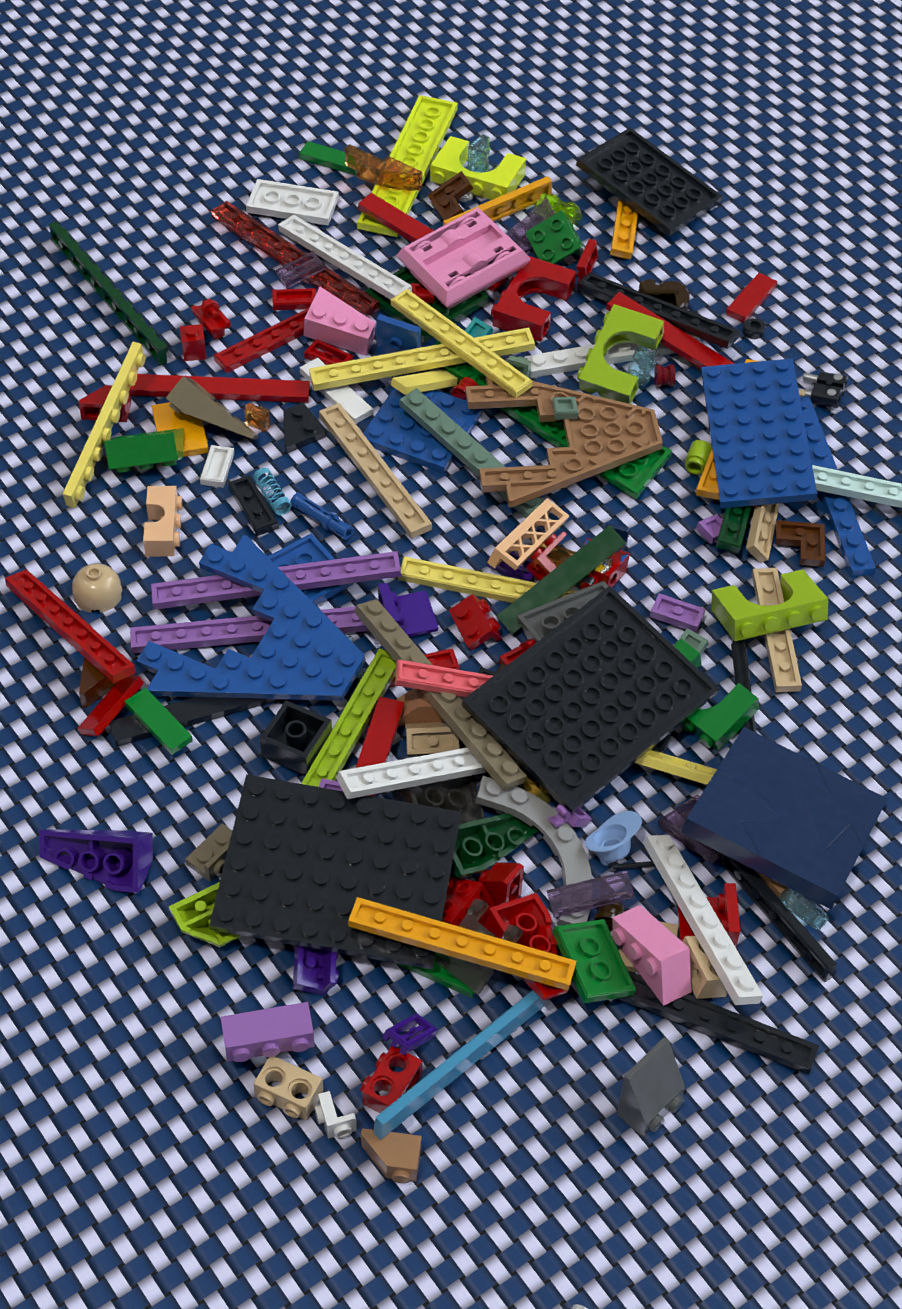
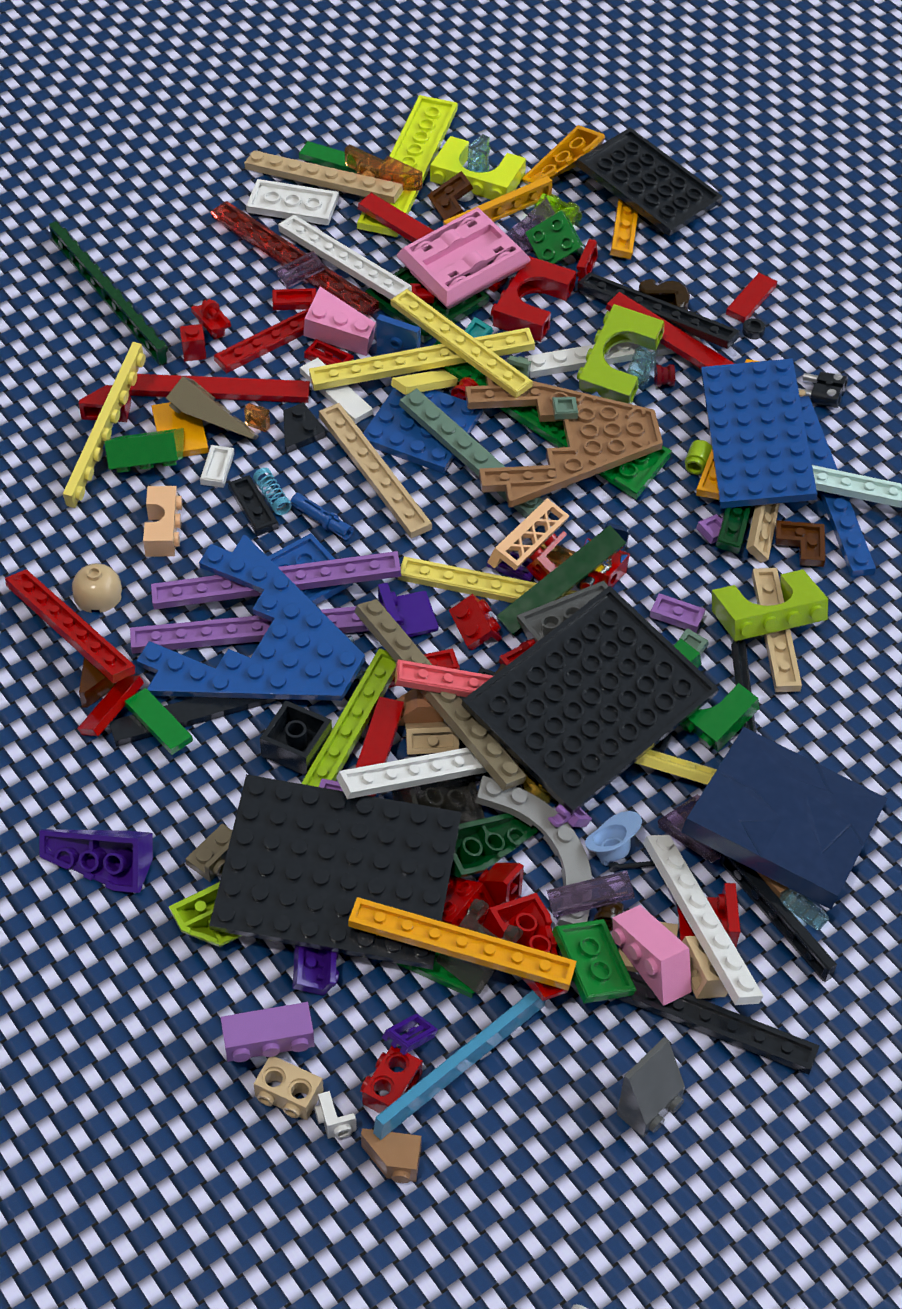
none -> tan plate [244,151,403,204]
none -> light orange wedge [521,125,605,184]

